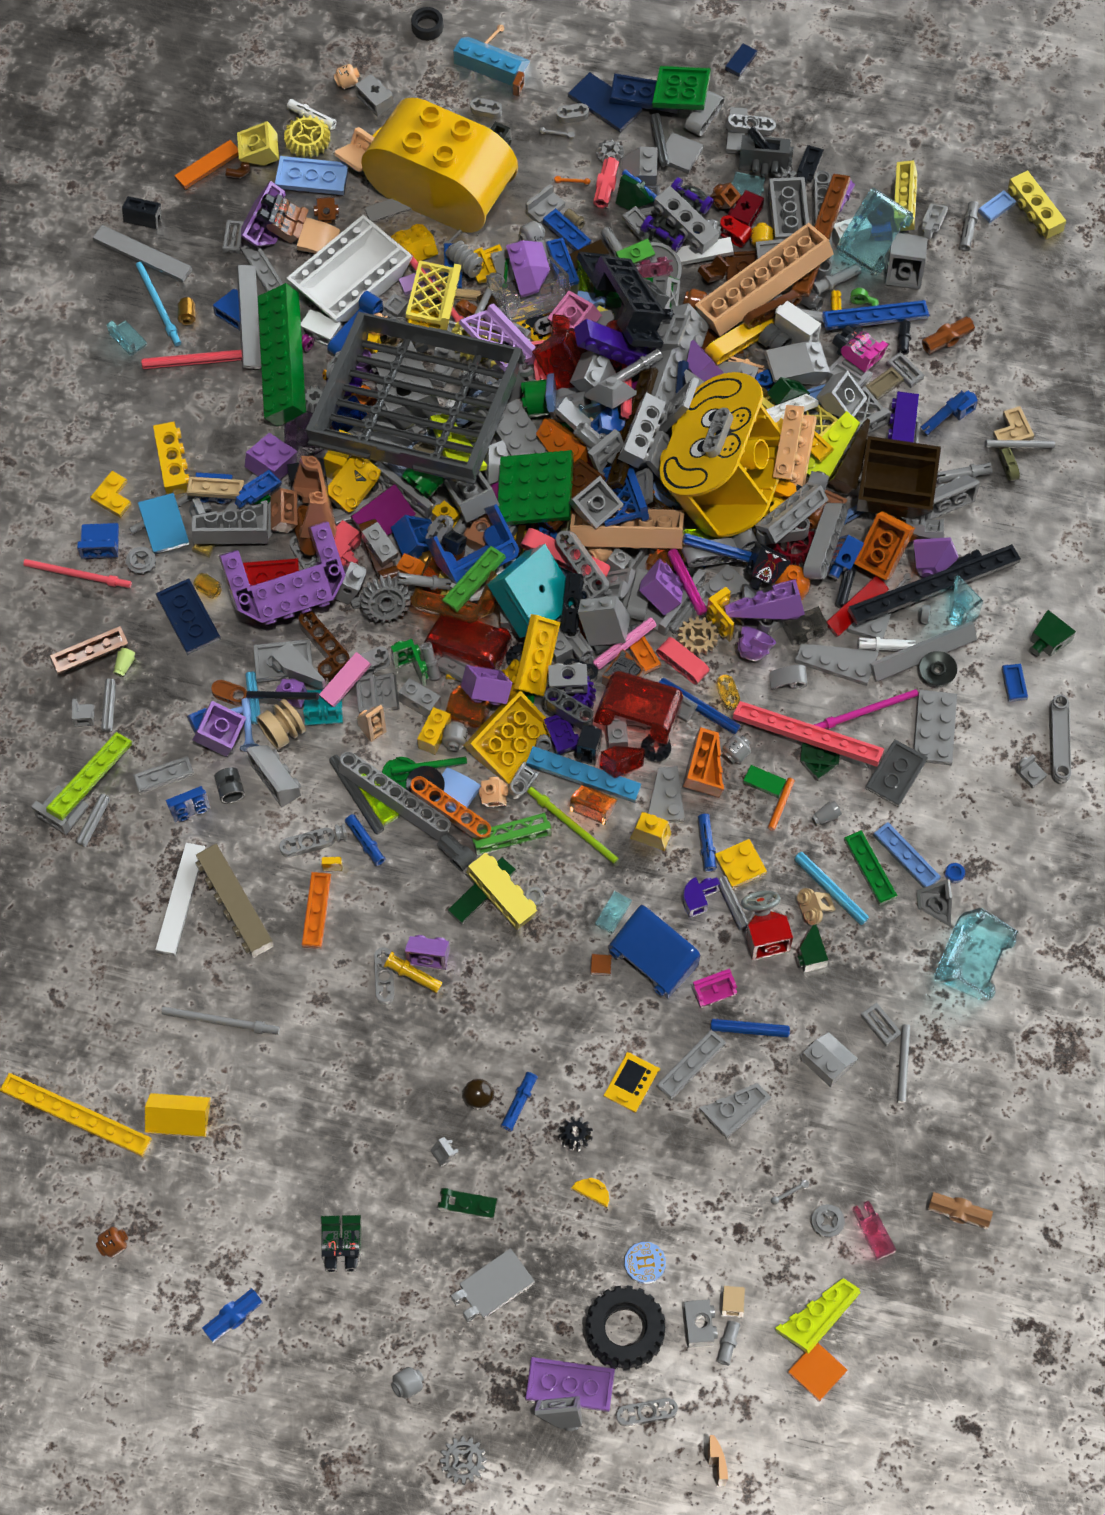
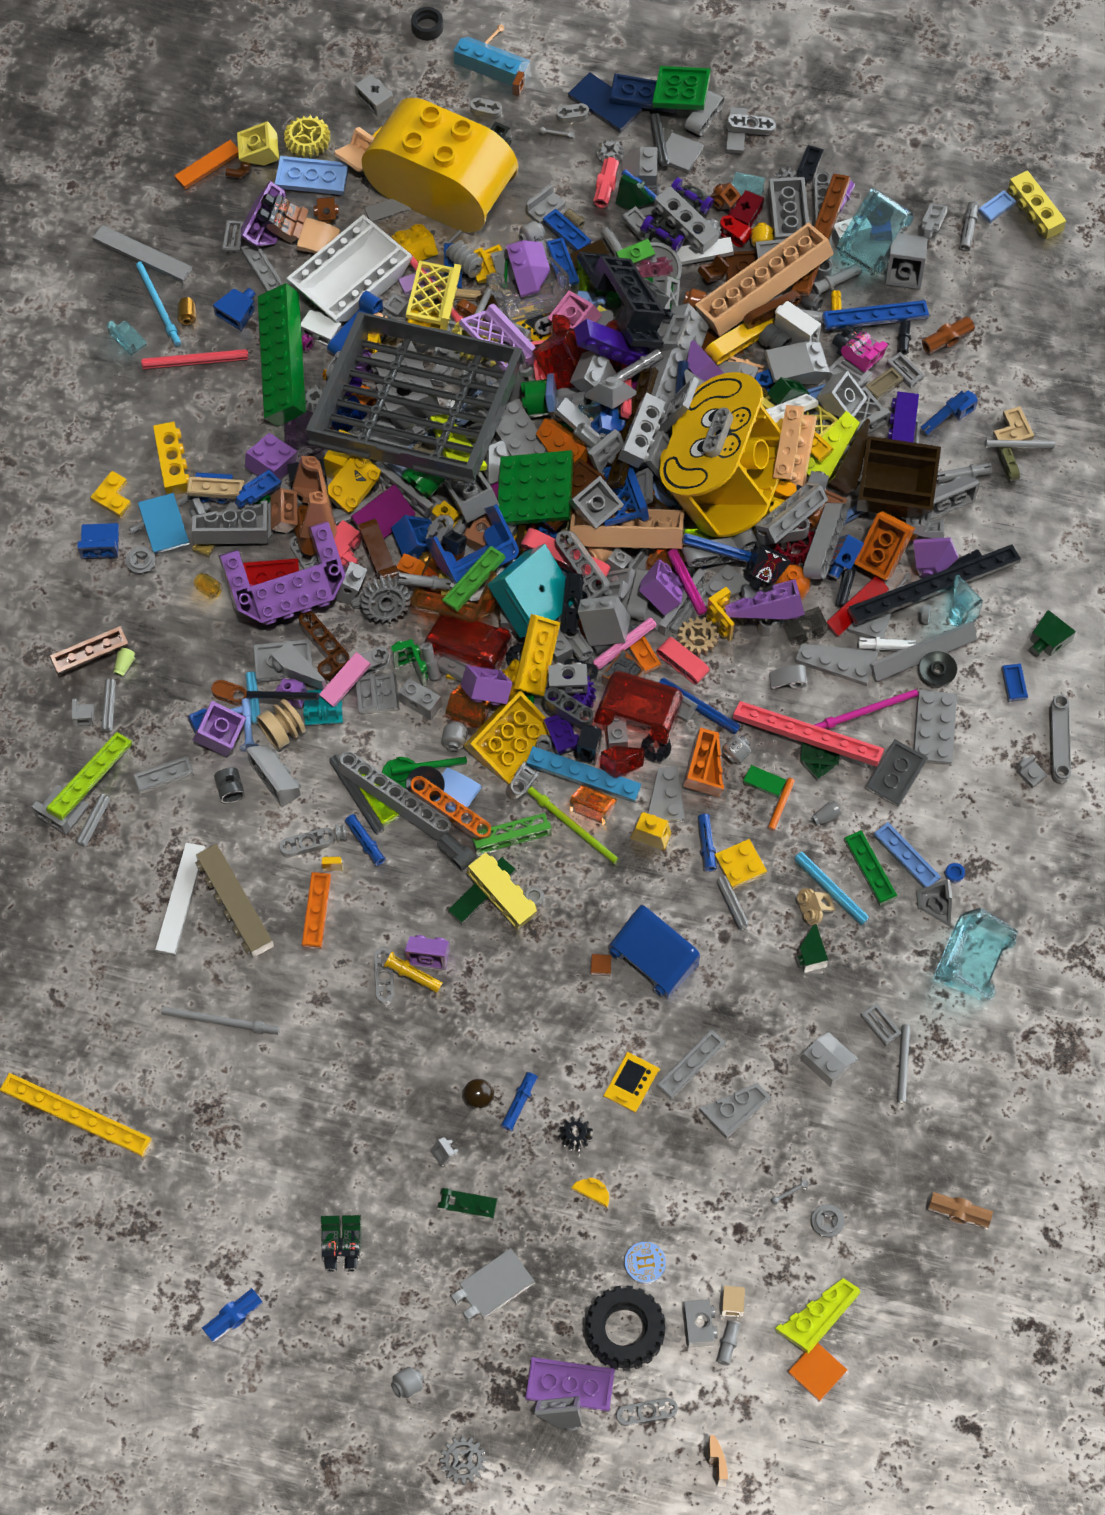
coral bar [23,559,132,589] -> none
dark orange head [96,1227,128,1258] -> none
black hinge [122,196,161,229] -> none
yellow slope [145,1093,211,1138] -> none
dark blue tile [155,578,221,655] -> none
blue bracket [166,786,211,822] -> none
light grey tile [237,265,261,369] -> none
white pin [287,99,336,130] -> none
light nougat head [334,64,360,89] -> none
light nougat slope [357,705,387,742] -> none
light grey brick [361,522,398,567] -> none
yellow brick [417,707,451,755] -> none
light nougat brick [479,777,509,807] -> none
orange hinge [554,176,591,185] -> none
clear light blue plate [595,891,632,934] -> none
dark purple brick [683,877,720,918] -> none
dark pink hinge [692,969,737,1008] -> none
blue axle [711,1019,790,1037] -> none
clear yellow beam [717,675,740,710] -> none
dark blue tile [725,43,757,77] -> none
medium lavender helmet [736,626,776,661] -> none
dark grey piece [739,126,794,177] -> none
red piece [741,891,793,960] -> none
bright green plate [850,288,879,306] -> none
clear pink hinge [853,1201,896,1260] -> none
light yellow brick [894,160,917,231] -> none

